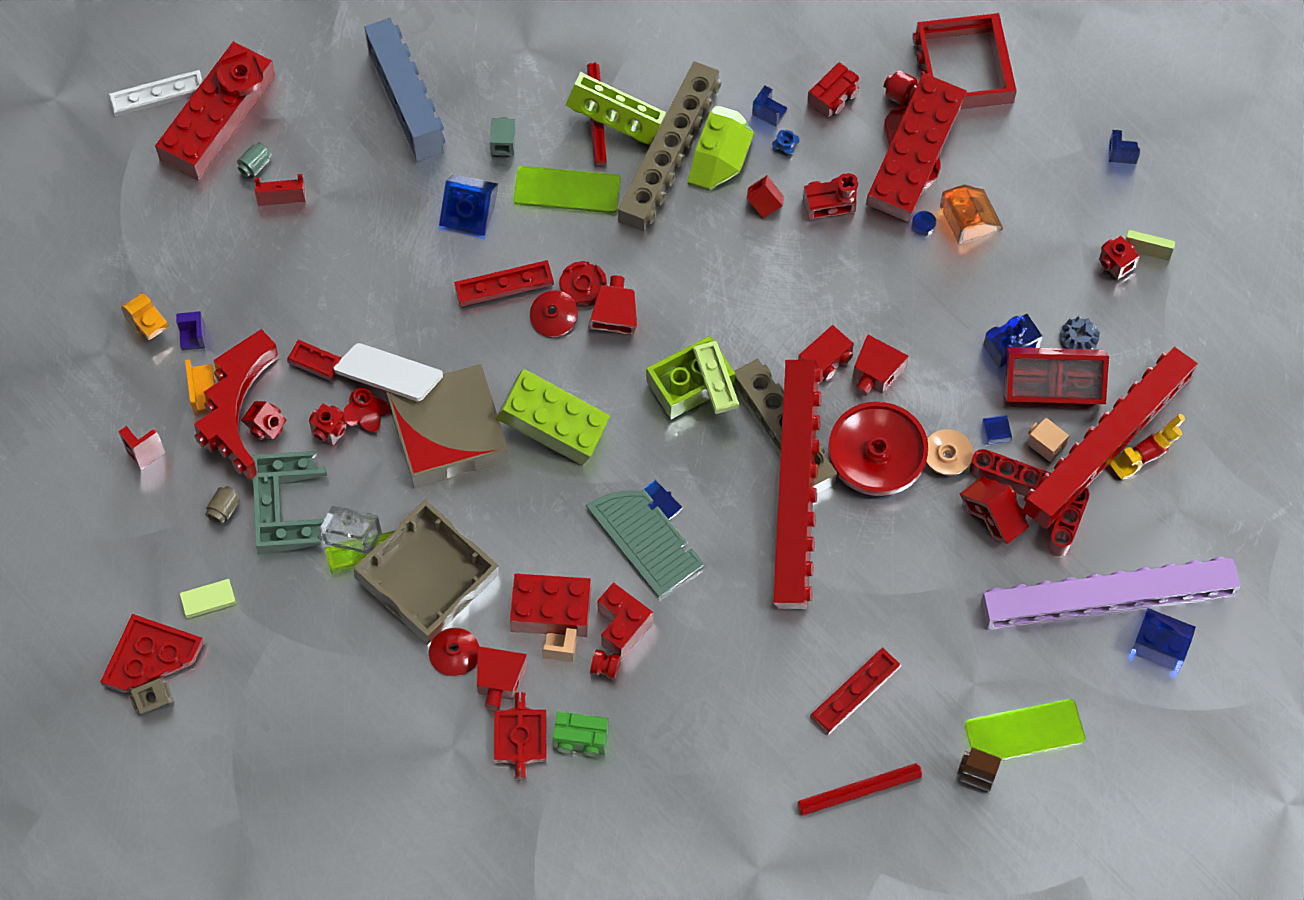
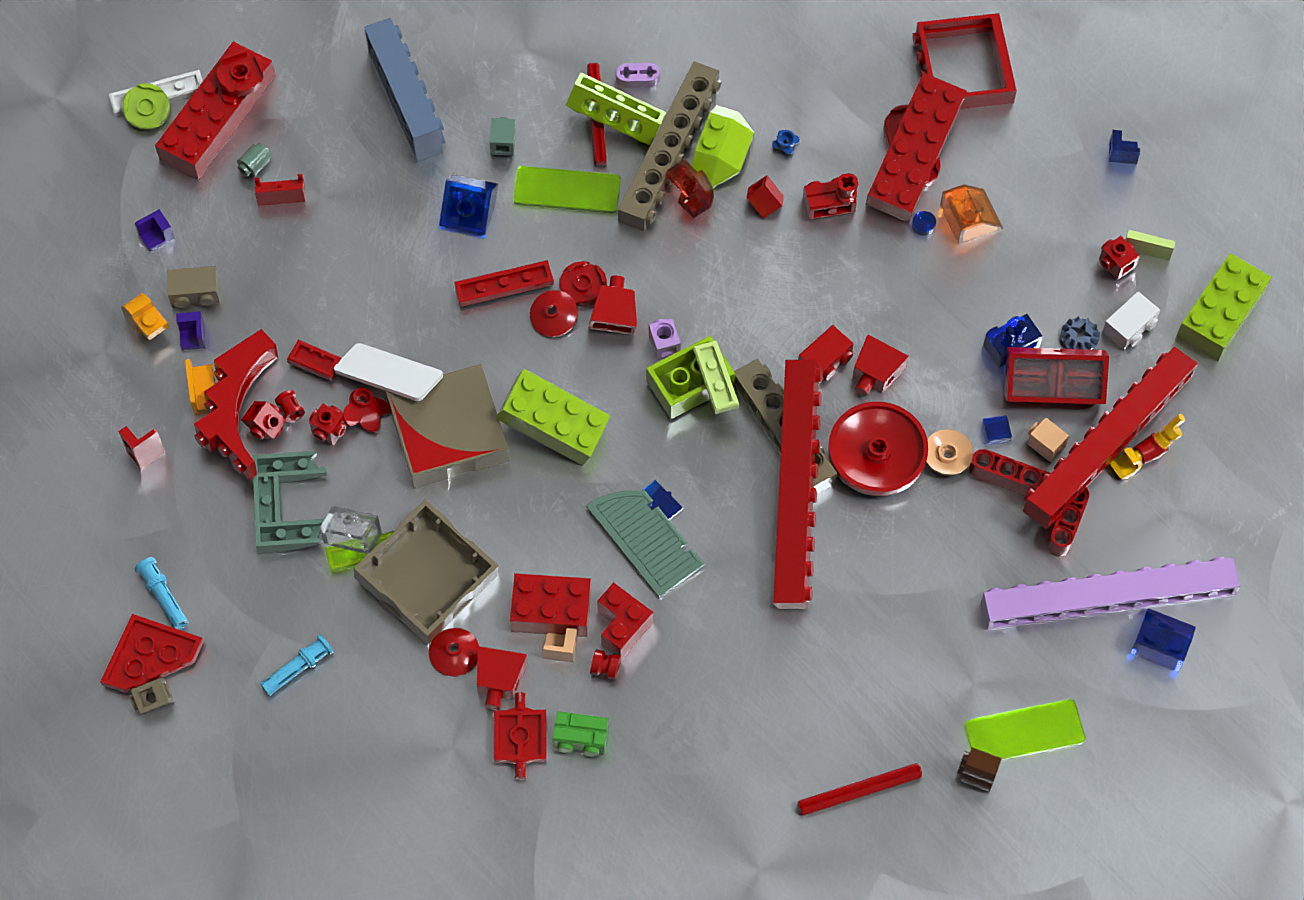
yellowish green tile [180,579,236,619] -> none
dark tan brick [205,486,240,525] -> none
clear blue panel [752,85,787,127] -> none
red brick [807,62,860,118] -> none
red tile [810,647,901,735] -> none
red head [883,71,918,105] -> none
red brick [960,476,1030,544] -> none
none -> lime tile [123,83,170,130]
none -> dark purple panel [135,209,175,251]
none -> medium azure pin [135,557,188,629]
none -> dark tan brick [167,266,220,308]
none -> medium azure pin [260,634,334,696]
none -> red bush [275,390,305,423]
none -> lavender beam [616,63,660,88]
none -> lavender brick [649,318,681,360]
none -> clear red brick [665,159,714,218]
none -> white brick [1102,291,1160,351]
none -> lime brick [1176,253,1272,361]

